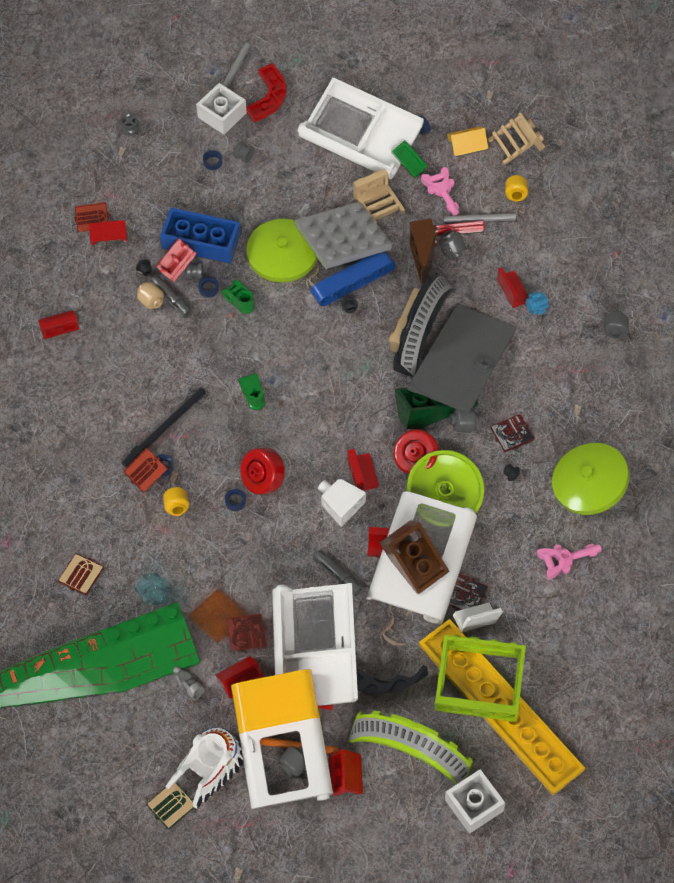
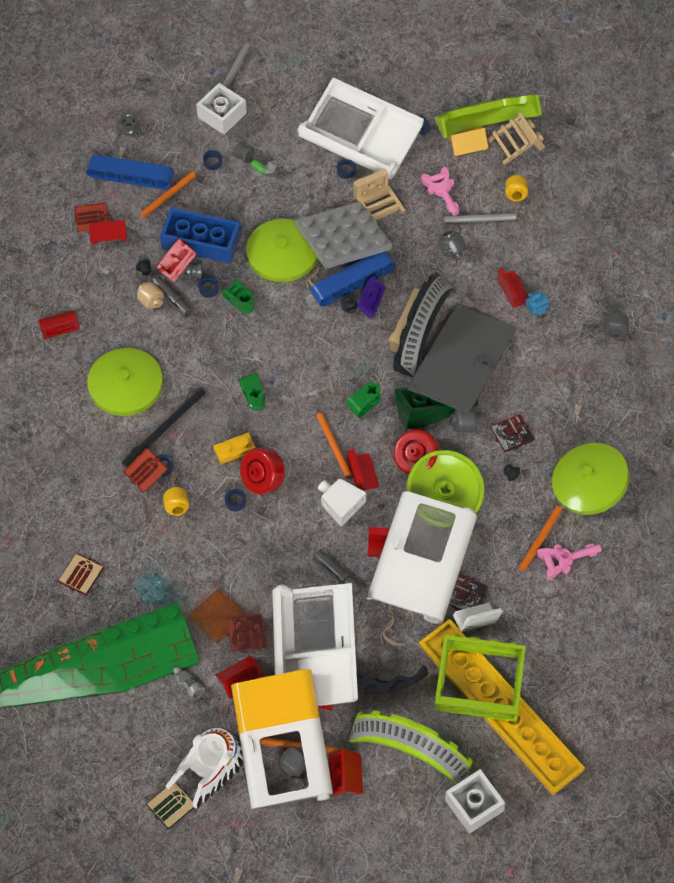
red plate [246,63,286,123] -> none
reddish brown slope [379,520,450,595] -> none
green tile [391,140,428,179] -> none
reddish brown slope [409,218,438,287] -> none
axle [436,221,485,236] -> none
none -> blue beam [86,155,174,190]
none -> lime dish [87,348,163,416]
none -> orange bar [139,171,196,218]
none -> yellow plate [213,432,256,464]
none -> arm [250,159,277,174]
none -> orange bar [316,412,352,479]
none -> dark blue piece [337,159,356,179]
none -> green piece [345,382,381,418]
none -> dark purple plate [357,277,386,318]
none -> lime windscreen [435,94,542,139]
none -> orange bar [519,506,563,571]

